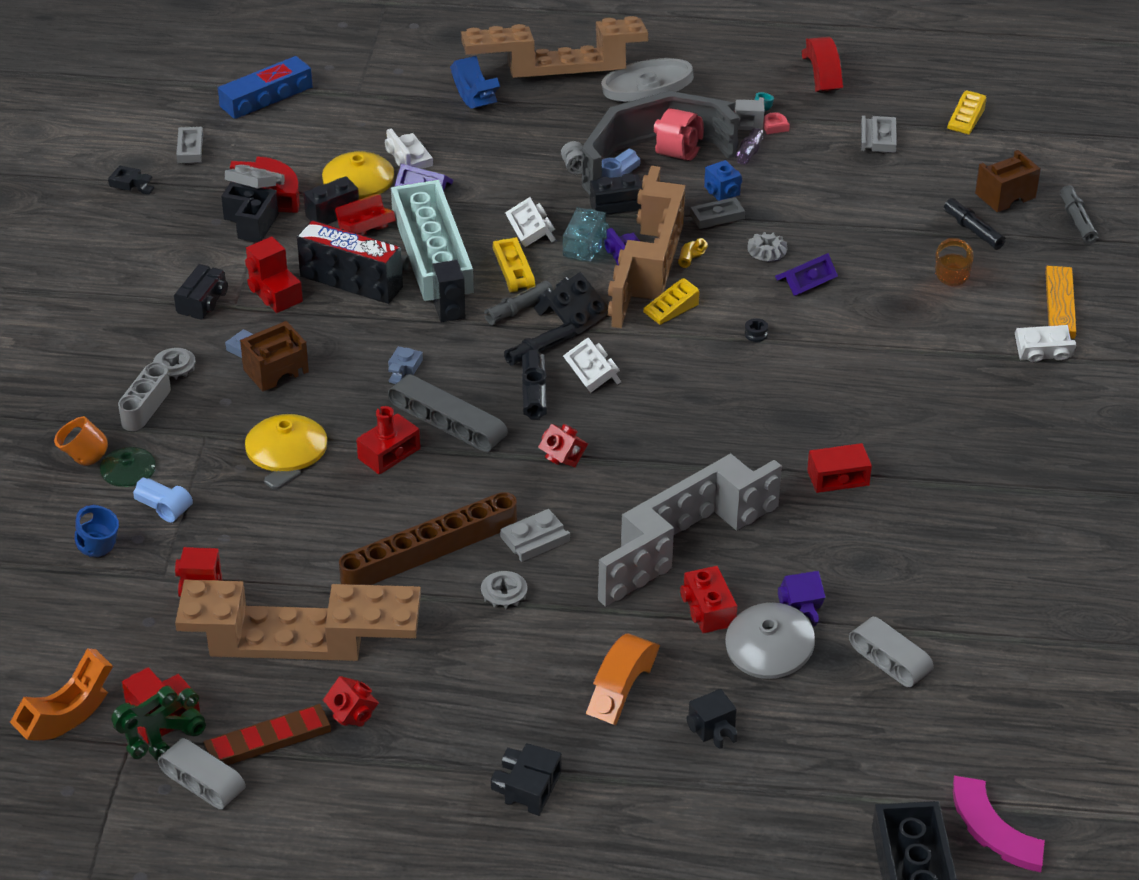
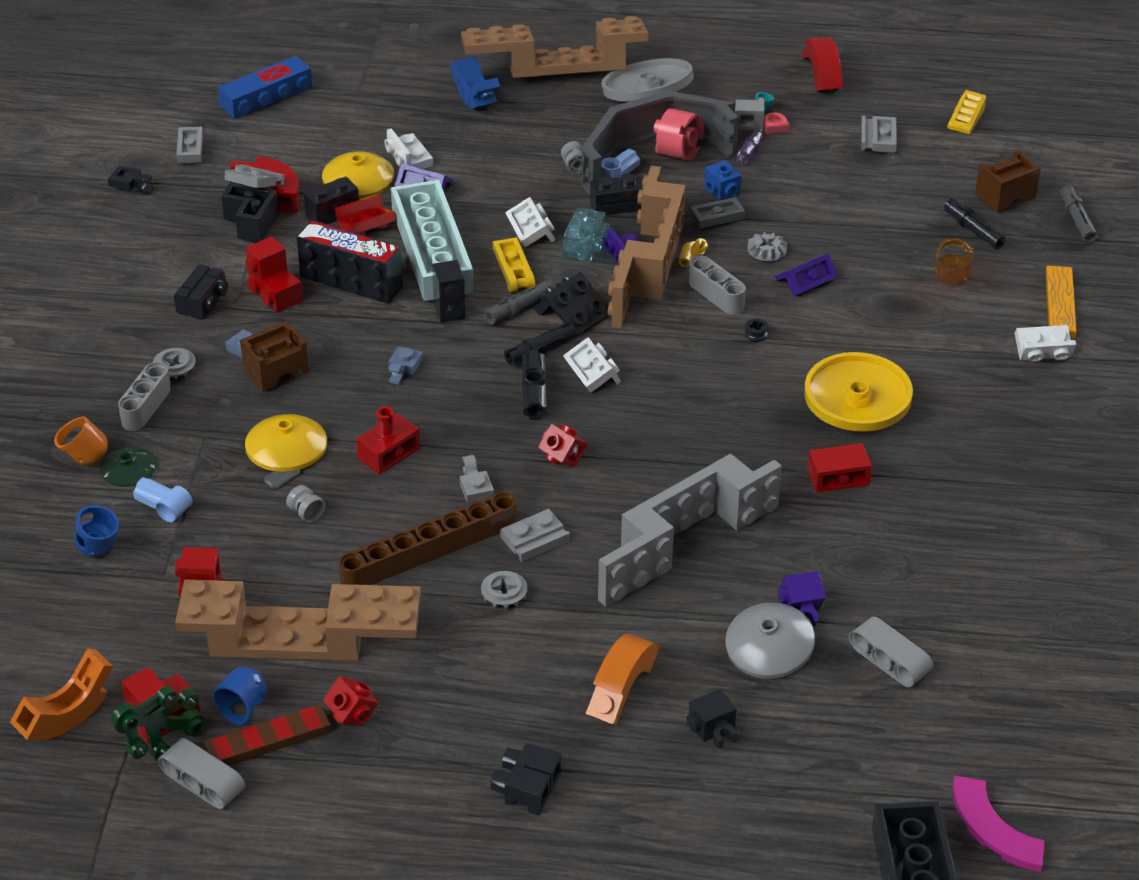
dark grey beam [388,374,508,452] -> none
yellow slope [643,278,699,325] -> none
red brick [680,566,737,634] -> none
none -> blue helmet [212,667,267,725]
none -> light grey wheel [286,485,326,523]
none -> light grey plate [460,455,494,503]
none -> light grey beam [688,256,746,315]
none -> yellow dish [804,352,913,431]

